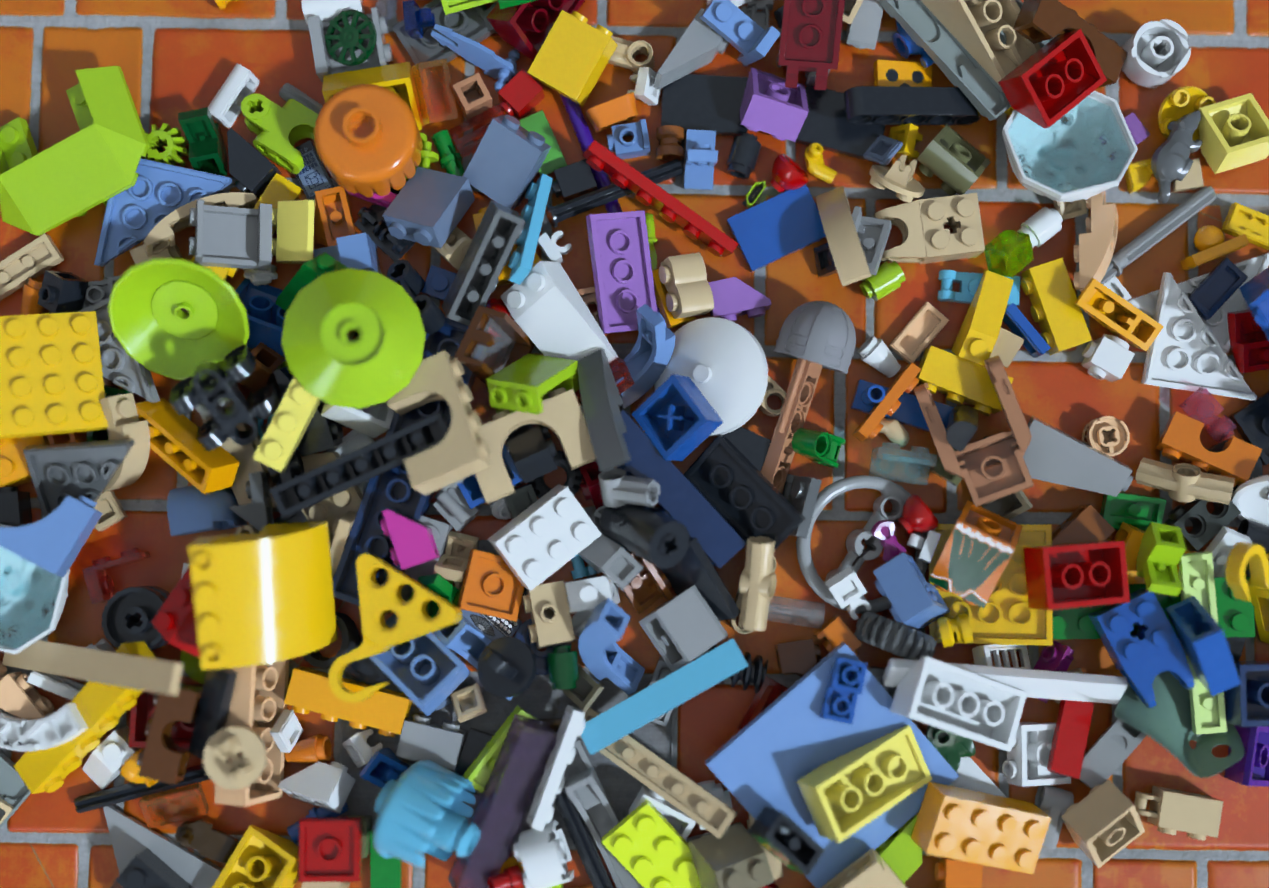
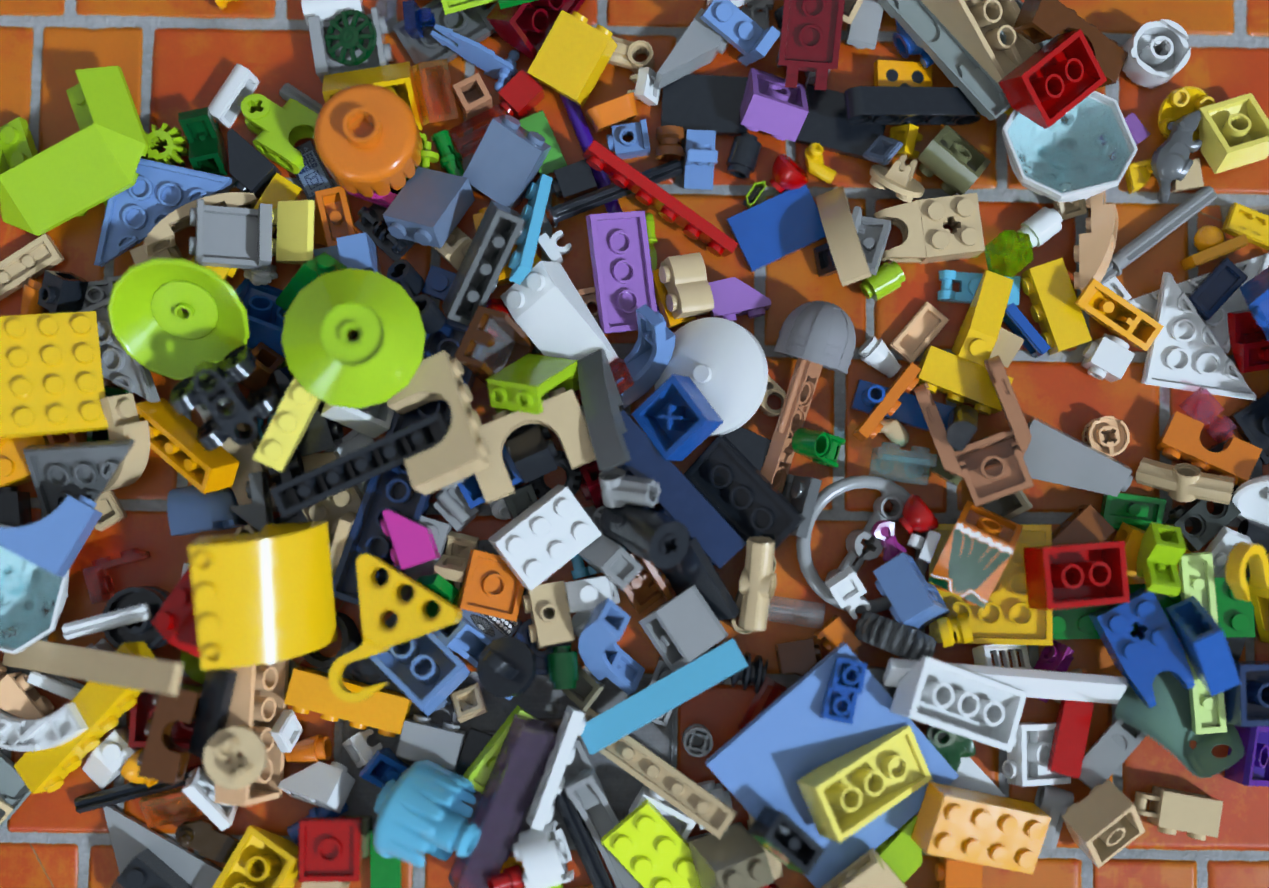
none -> white axle [62,603,151,640]
none -> white tile [182,766,238,831]
none -> light grey wheel [682,723,713,757]

